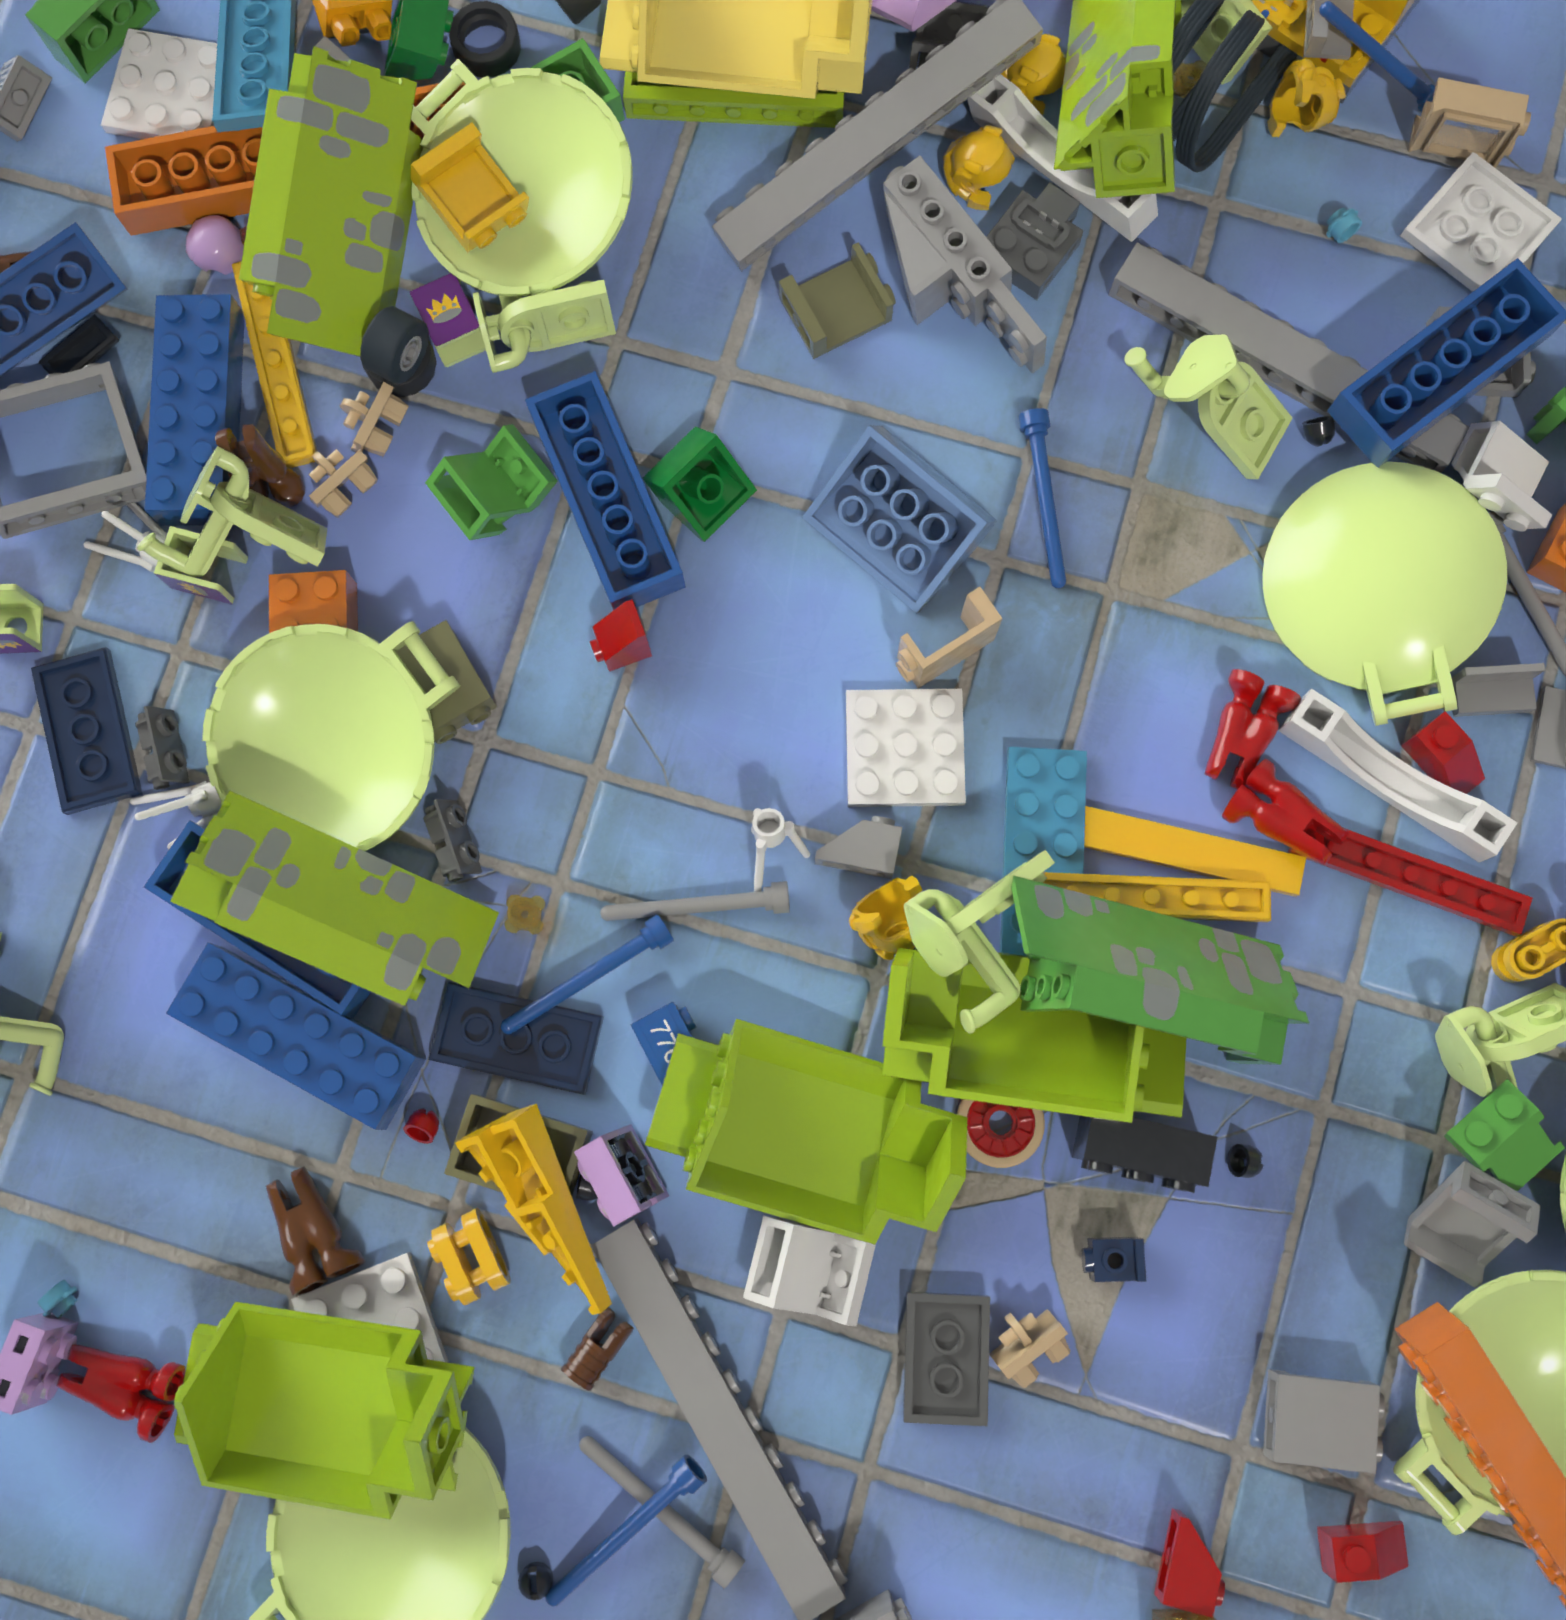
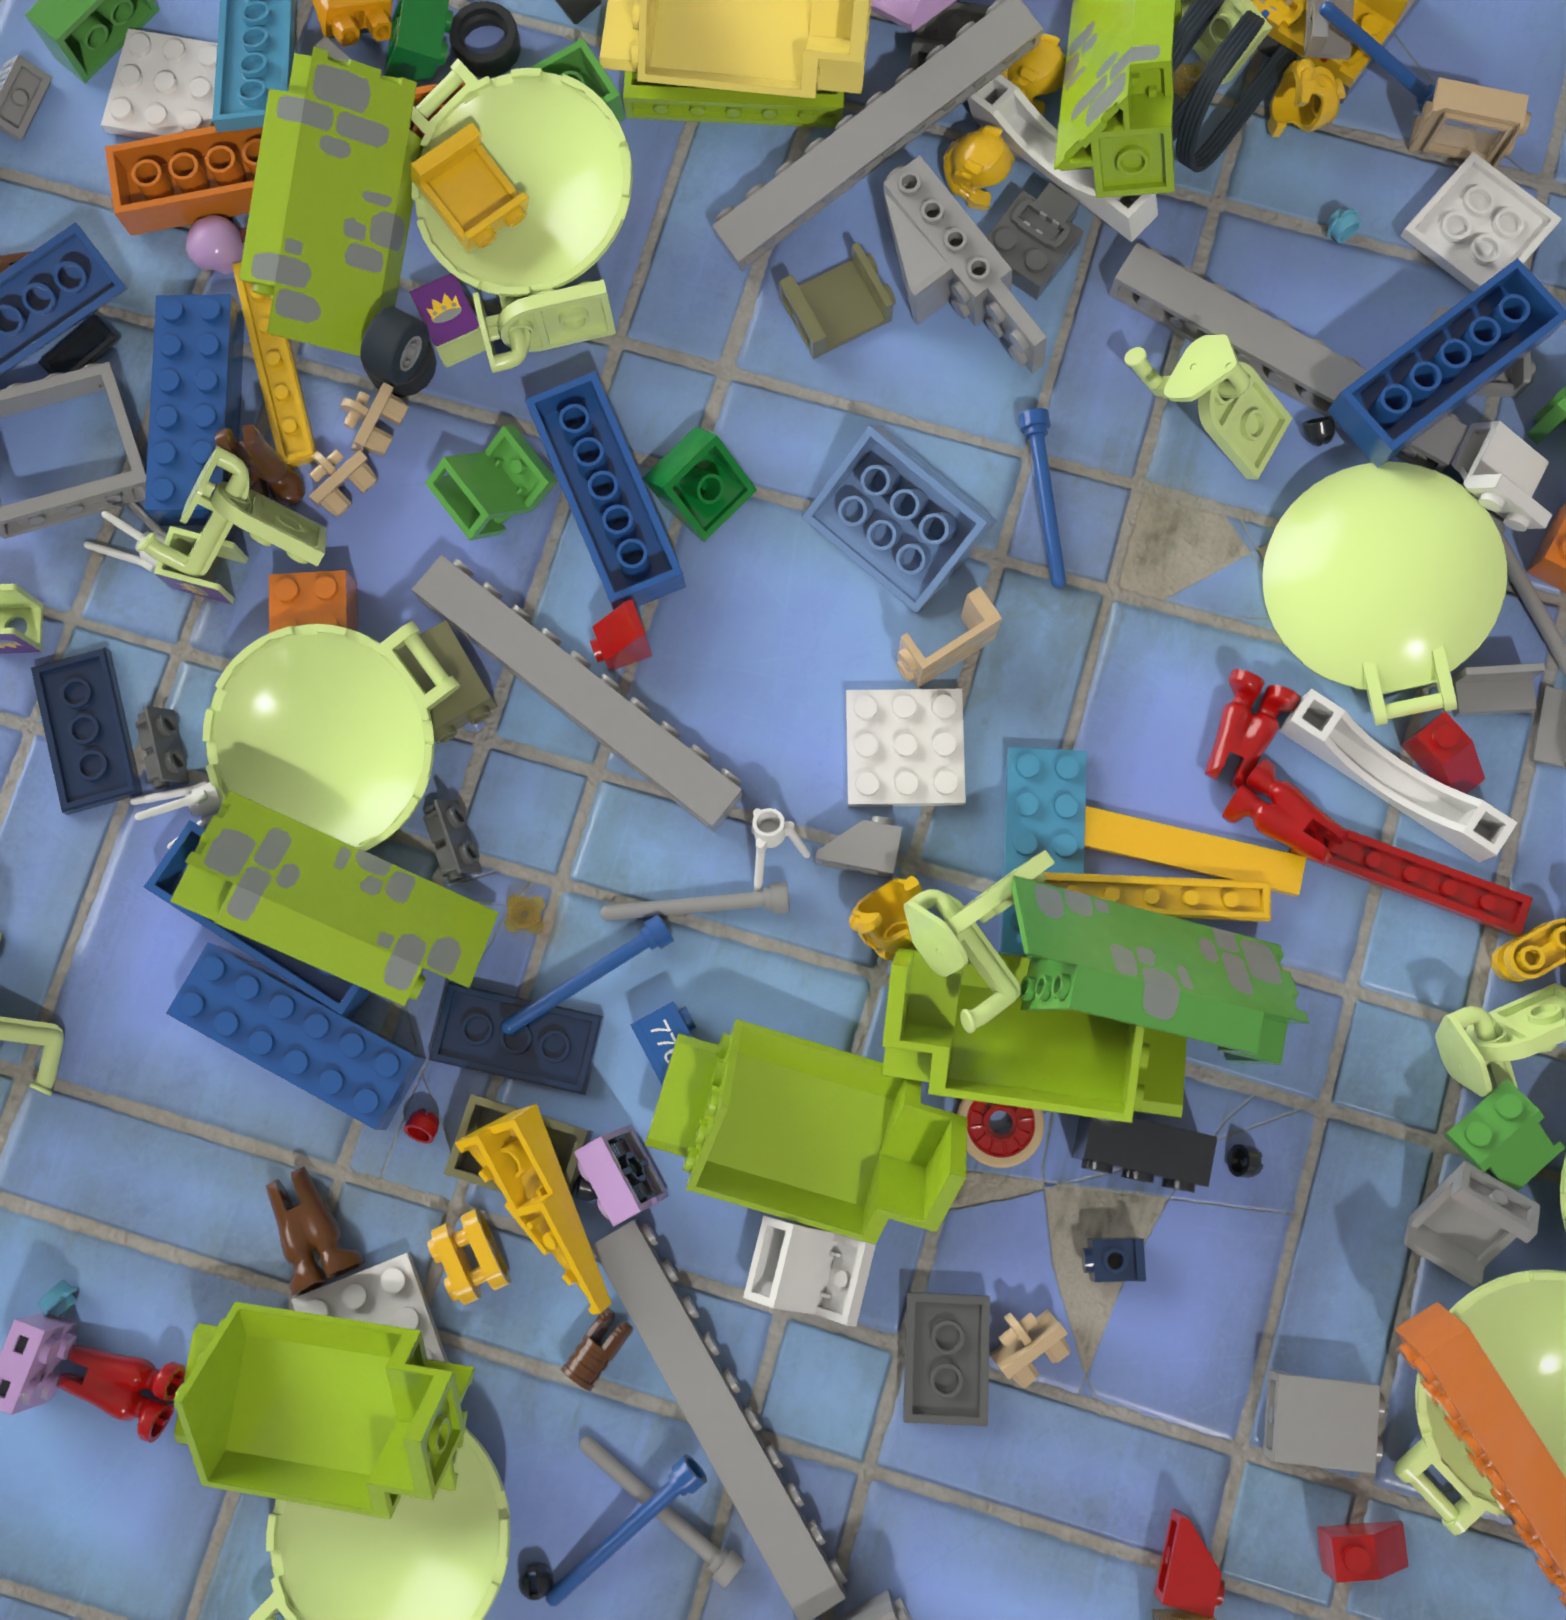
none -> light grey brick [411,555,743,833]

